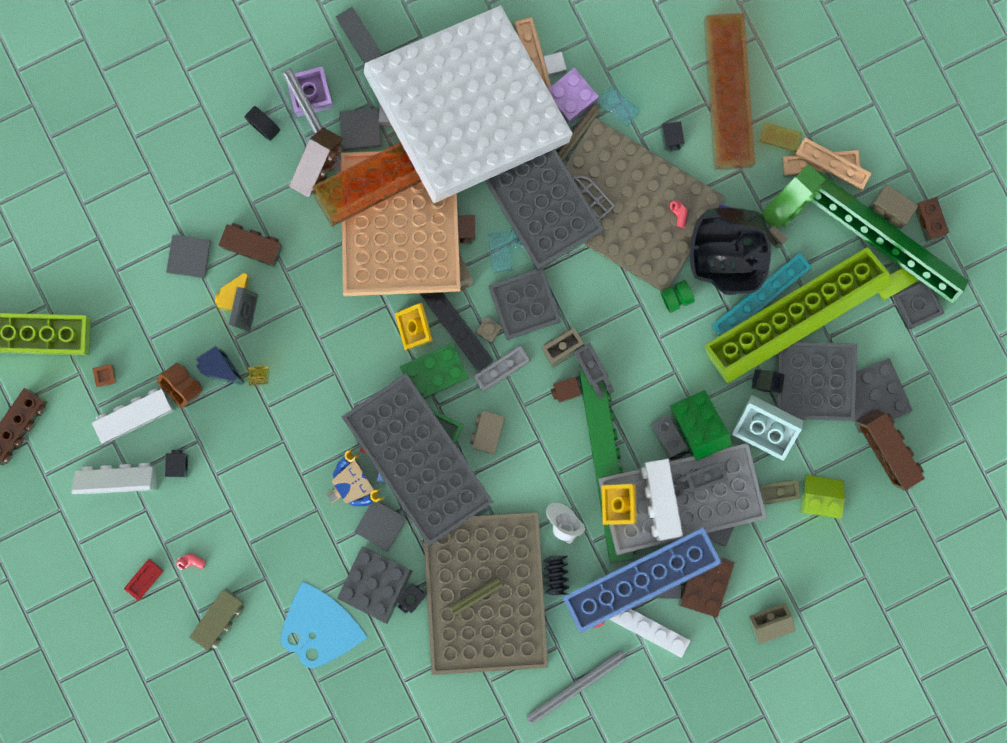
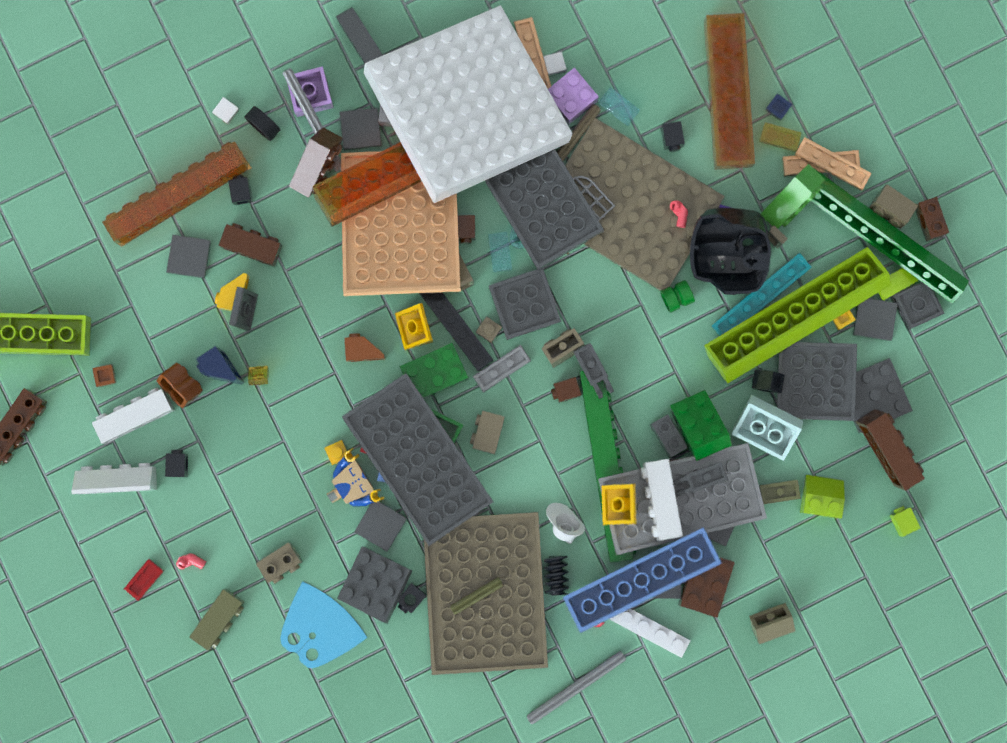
none -> clear orange brick [102,142,251,247]
none -> white tile [212,97,239,124]
none -> black brick [228,175,253,206]
none -> dark tan brick [256,542,303,584]
none -> yellow plate [325,440,347,465]
none -> dark orange slope [344,333,385,362]
none -> dark blue plate [765,93,793,121]
none -> yellow plate [832,310,856,330]
none -> dark grey tile [853,299,898,341]
none -> lime brick [890,506,921,537]

